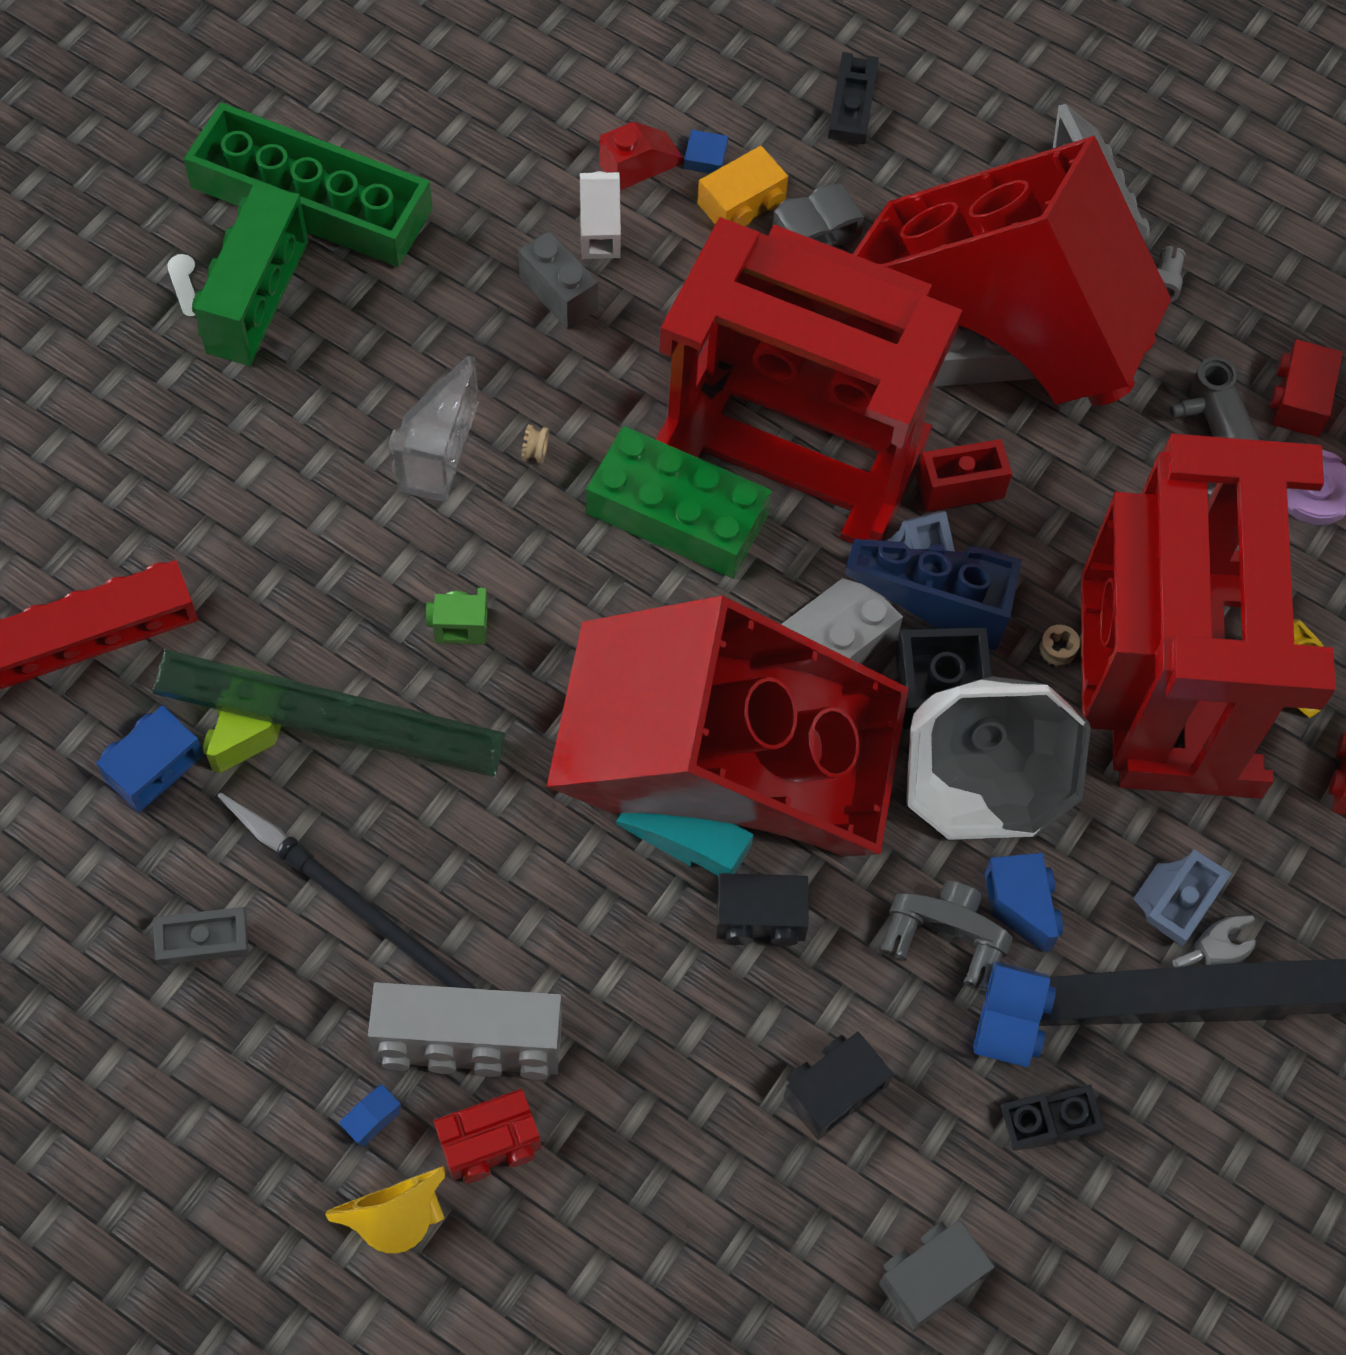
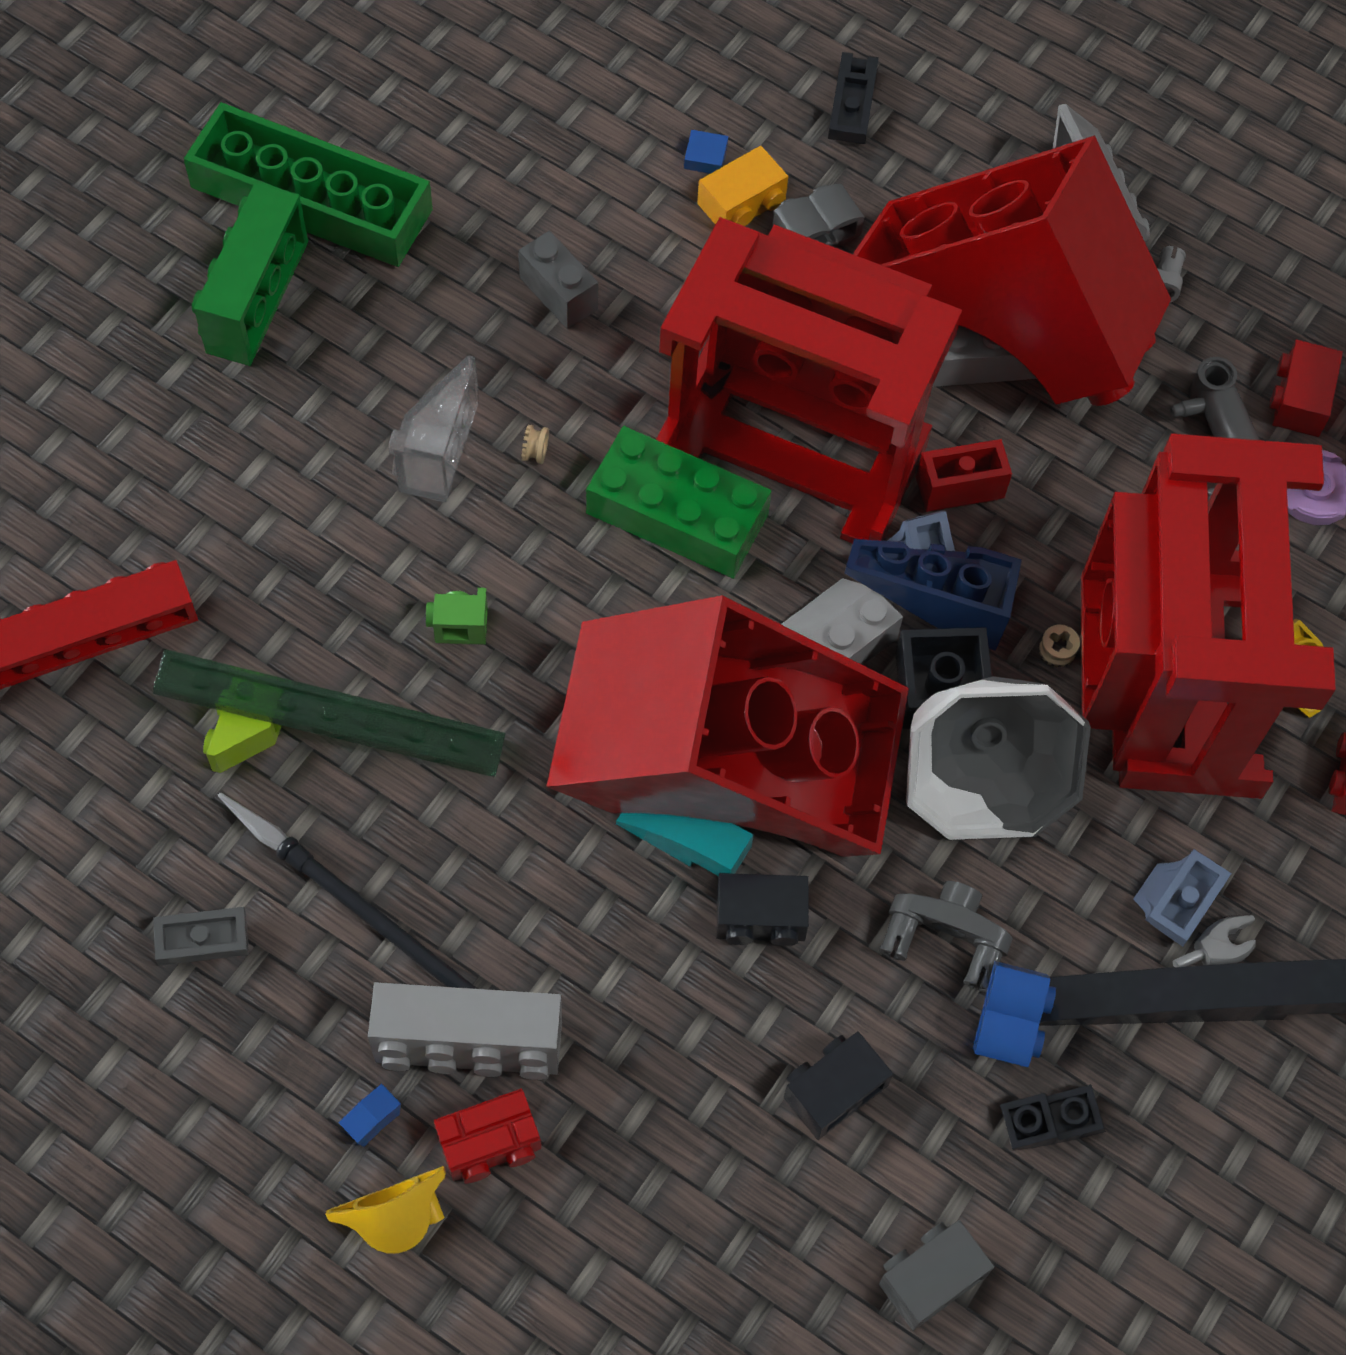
blue brick [96,705,204,813] -> none
white sticker [167,254,195,316] -> none
white slope [580,171,621,259] -> none
red slope [599,121,684,190] -> none
blue slope [984,853,1063,952] -> none

